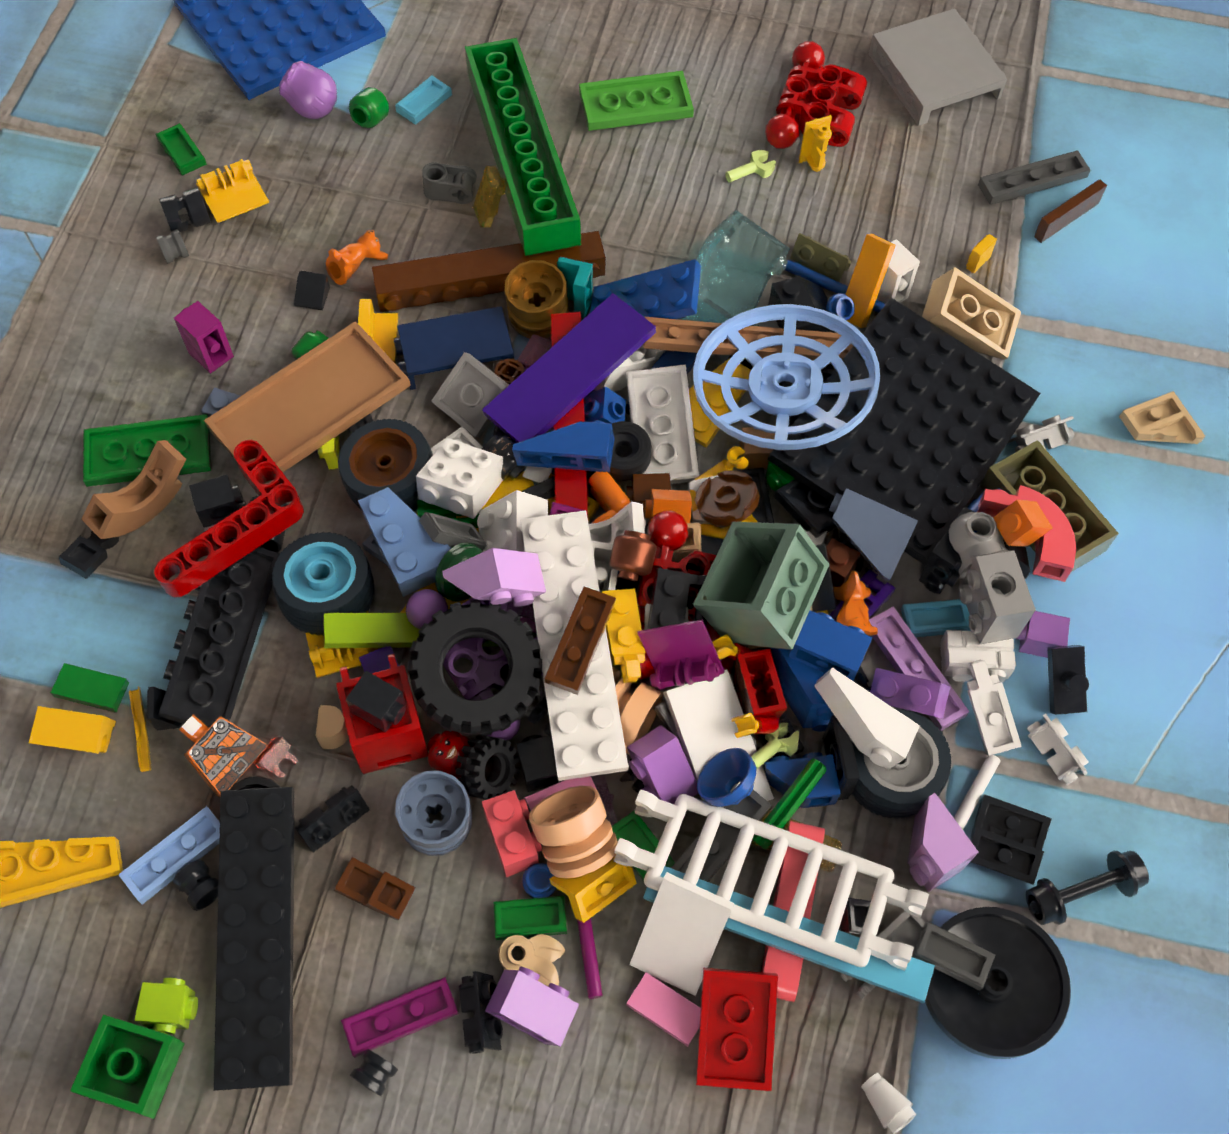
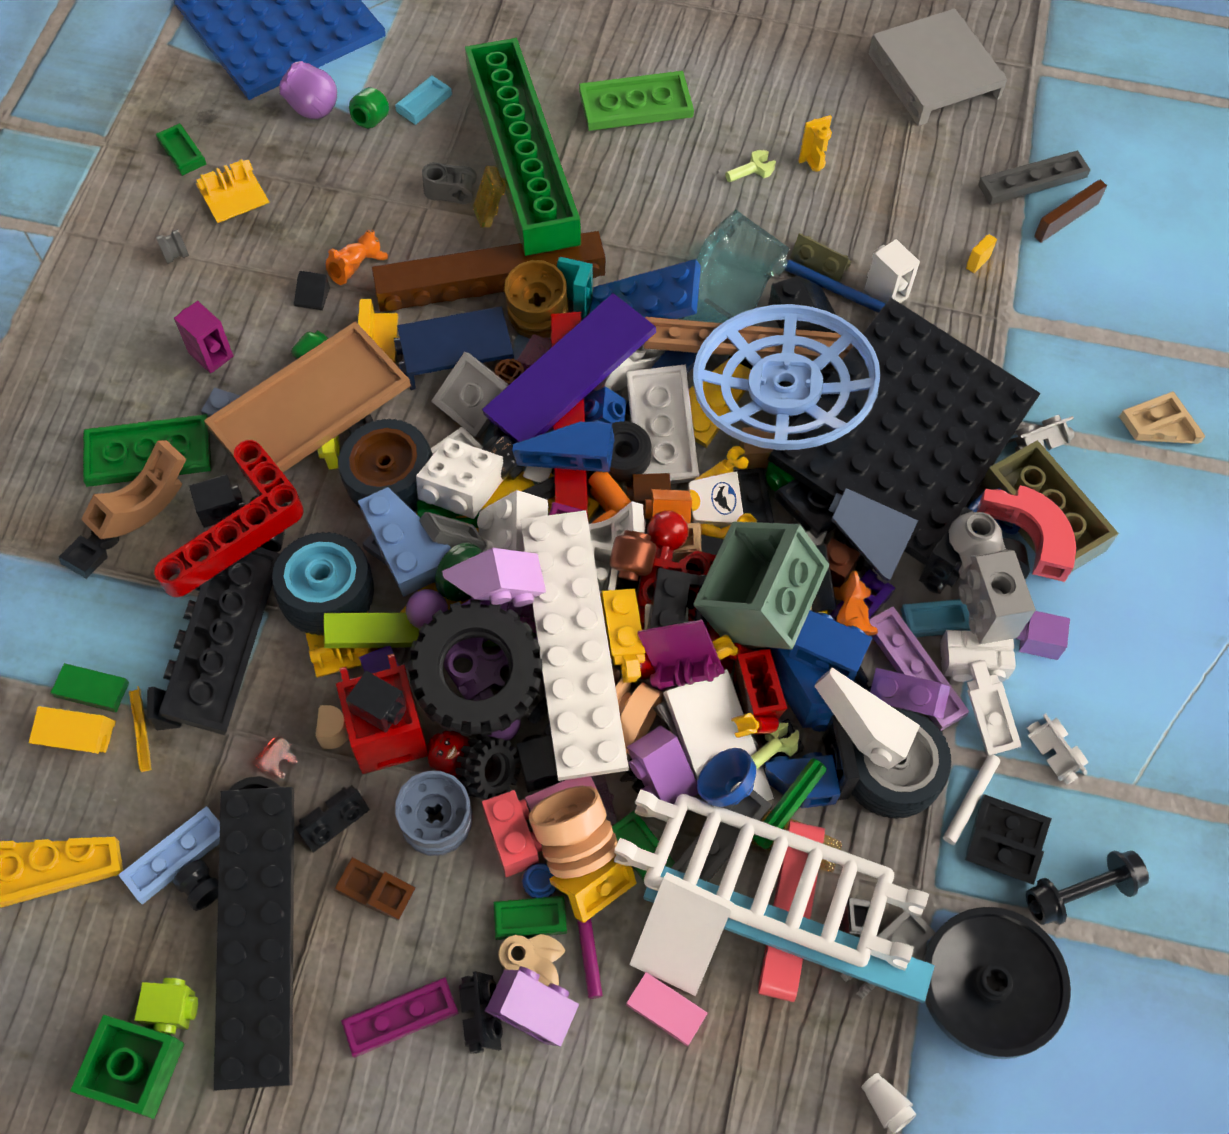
black wheel [159,187,211,233] -> none
torso [179,714,268,797] -> none
black wheel [350,1049,398,1096] -> none
reddish brown plate [544,586,616,695] -> none
reddish brown tile [695,470,760,526] -> none
red plate [696,968,778,1091] -> none
red connector [765,41,867,149] -> none
blue plate [827,293,855,321] -> none
light orange tile [845,234,896,328] -> none
lavender slope [908,793,978,892] -> none
dark grey tile [911,921,995,991] -> none
tan slope [922,267,1021,360] -> none
orange brick [993,500,1053,547] -> none
black tile [1047,645,1089,715] -> none

